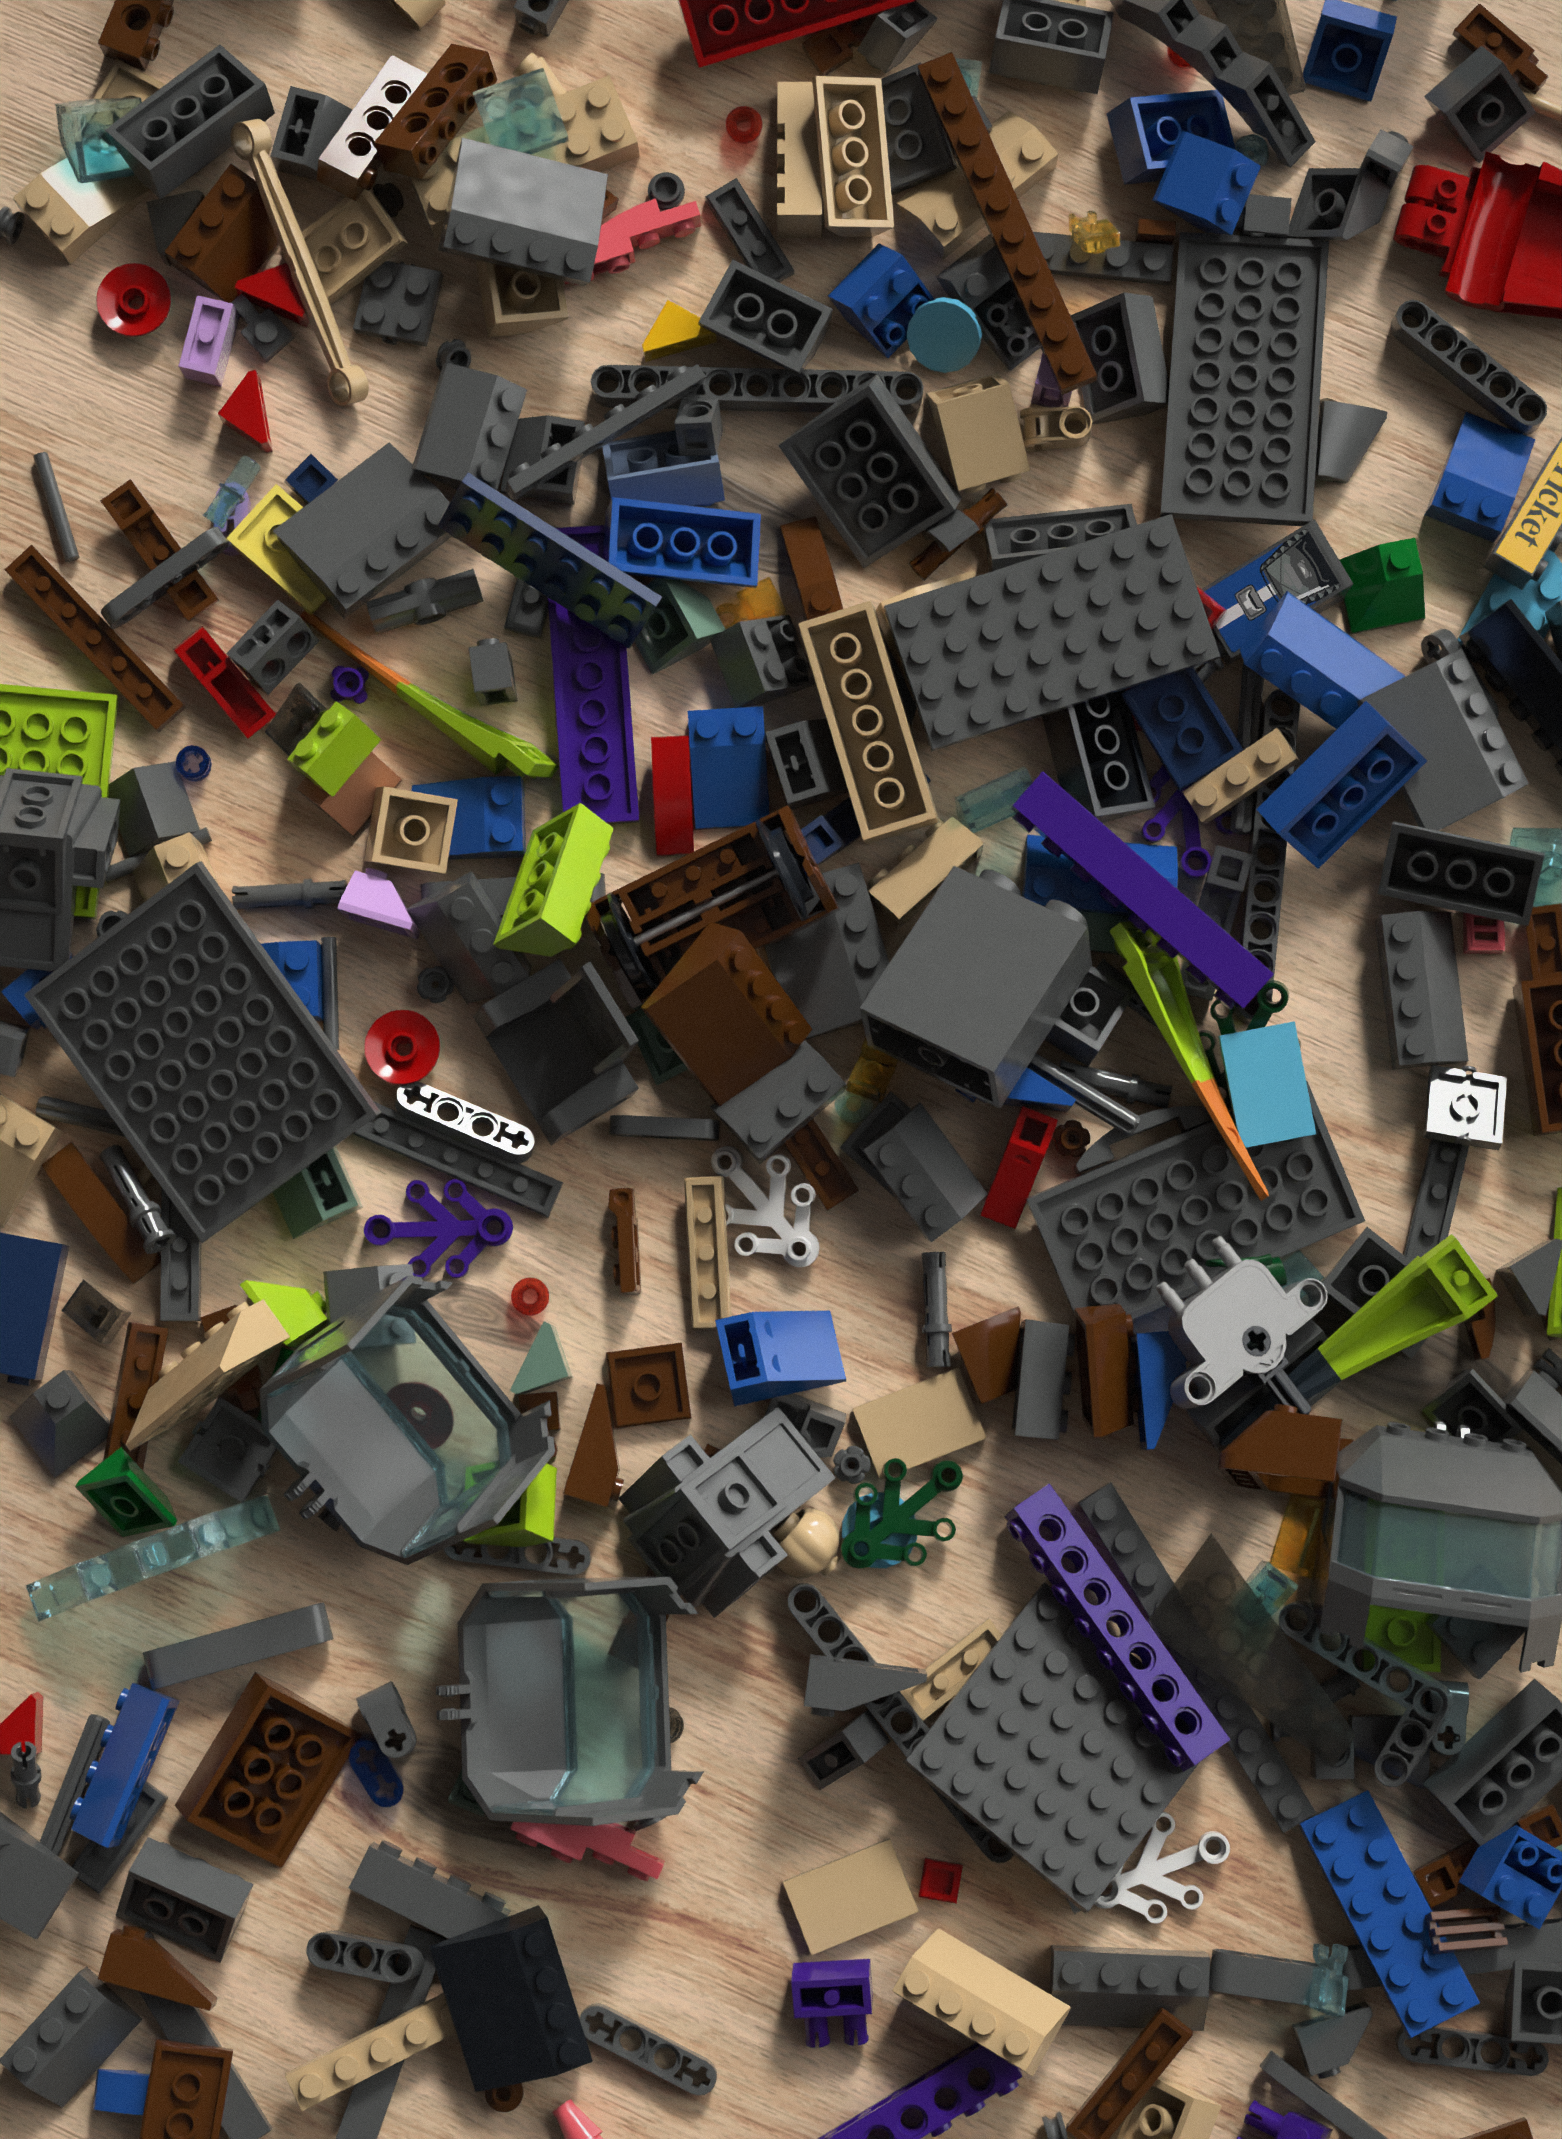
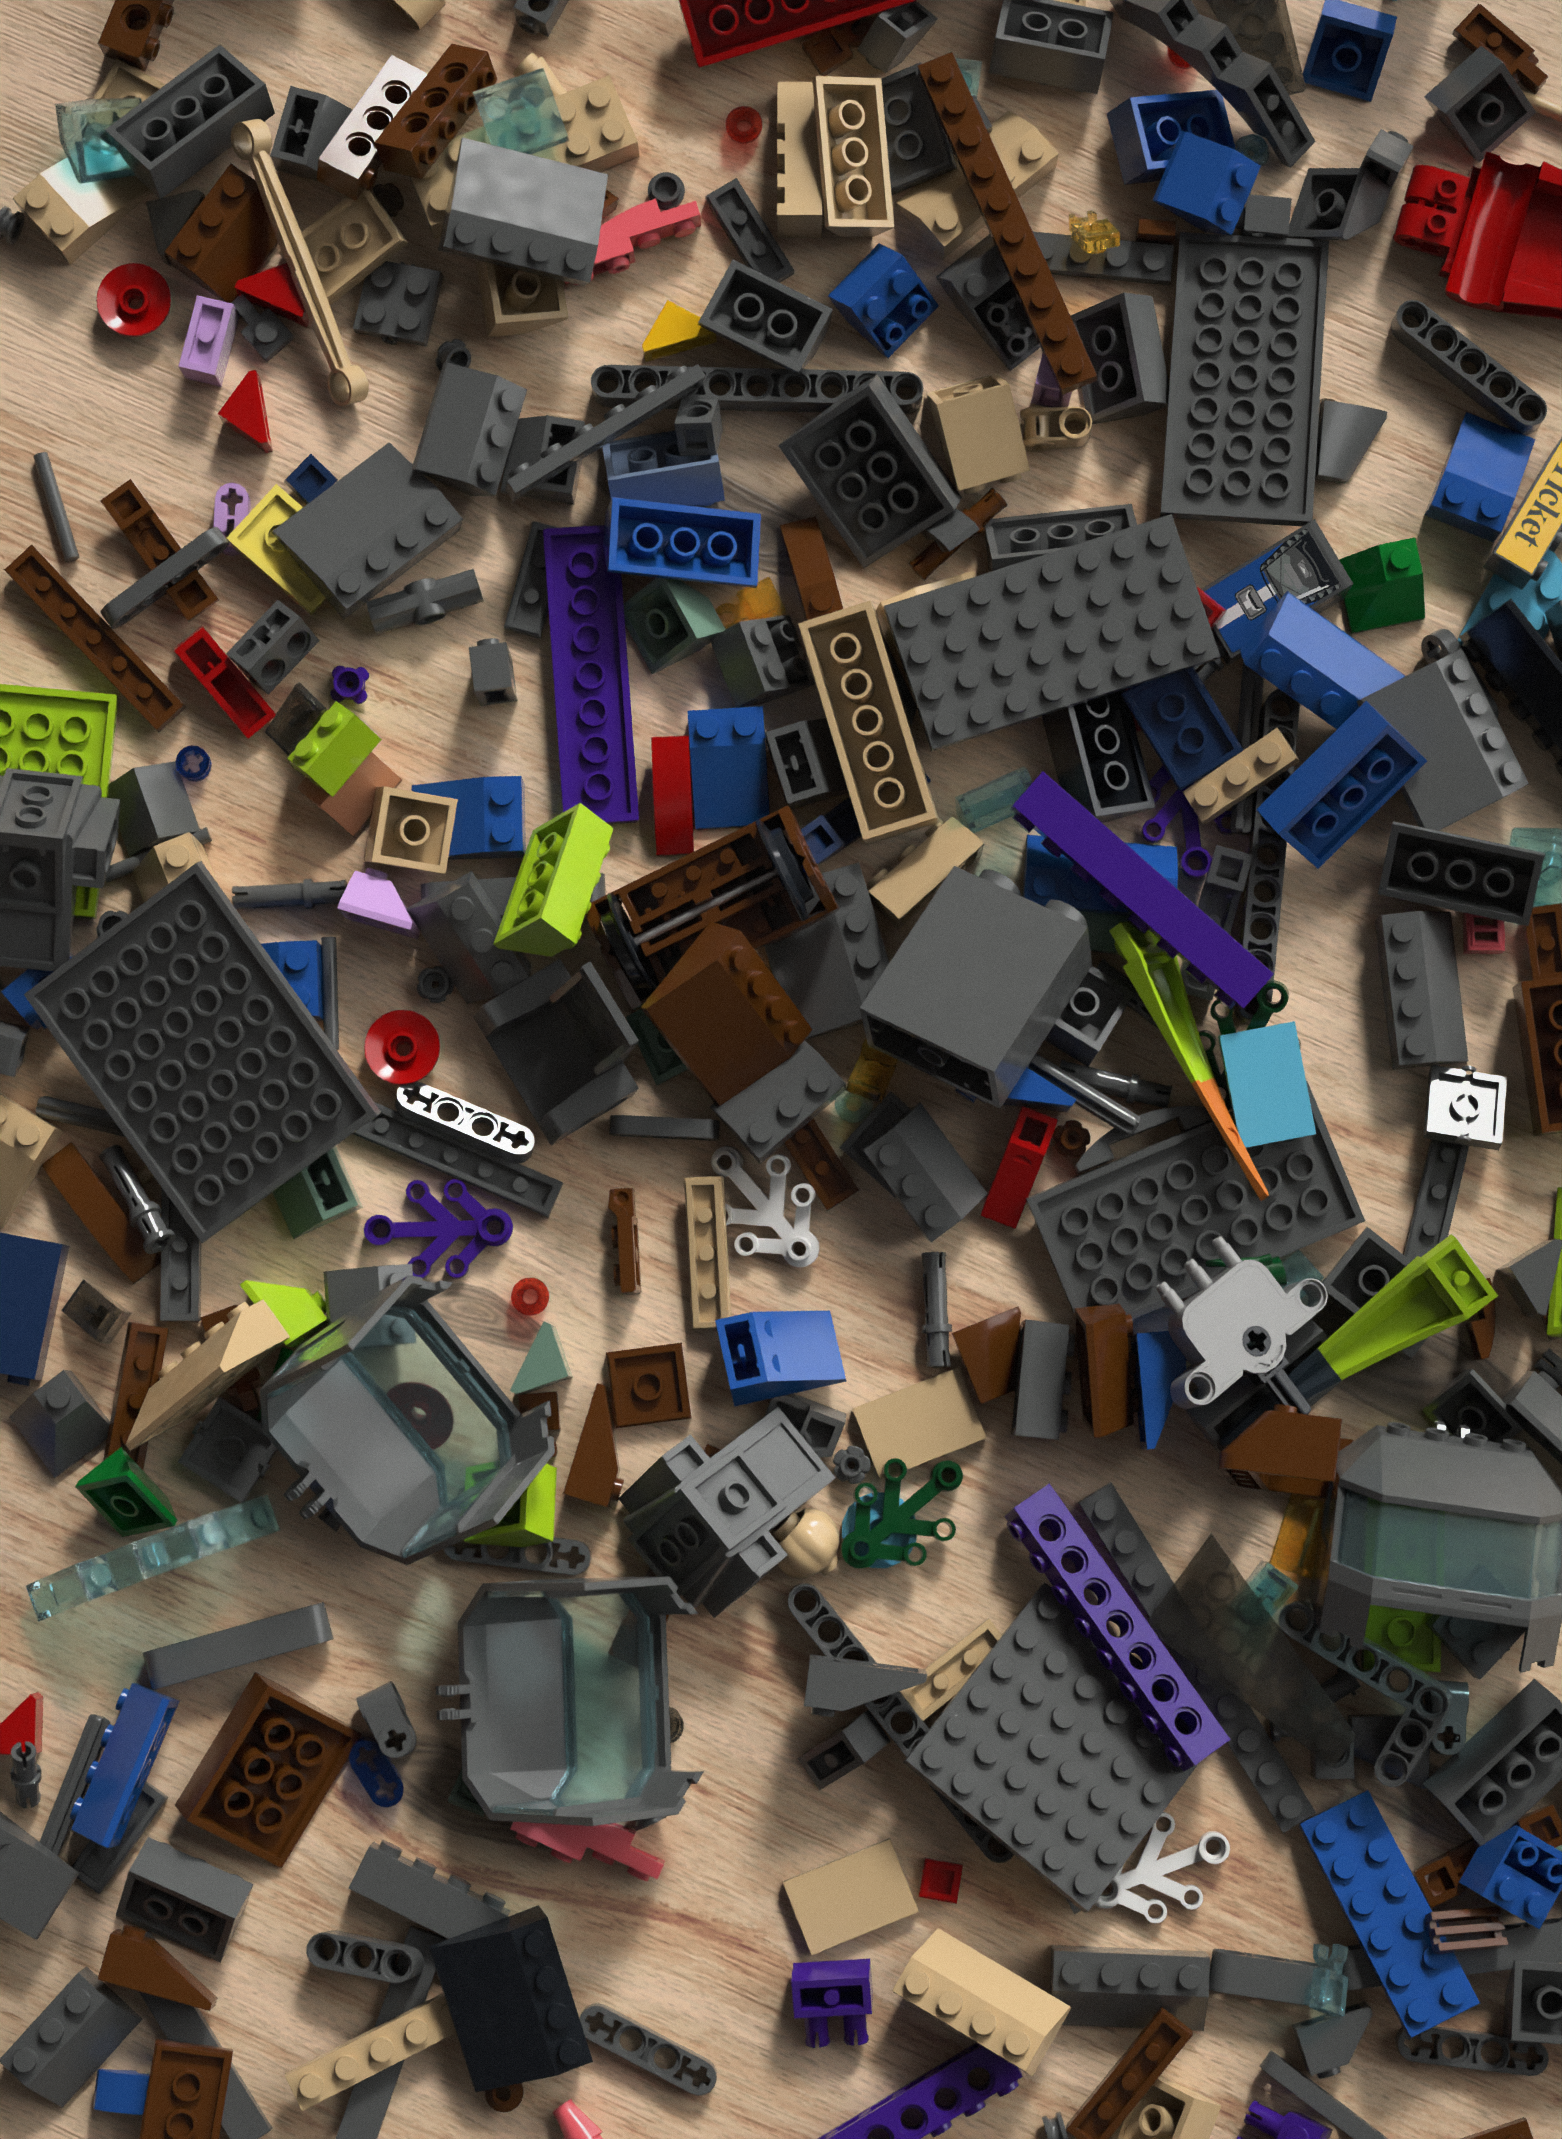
clear light blue axle [203,456,261,529] -> none
lime plate [300,610,560,779] -> none
plate [438,473,662,649] -> none
medium azure tile [907,297,982,373] -> none

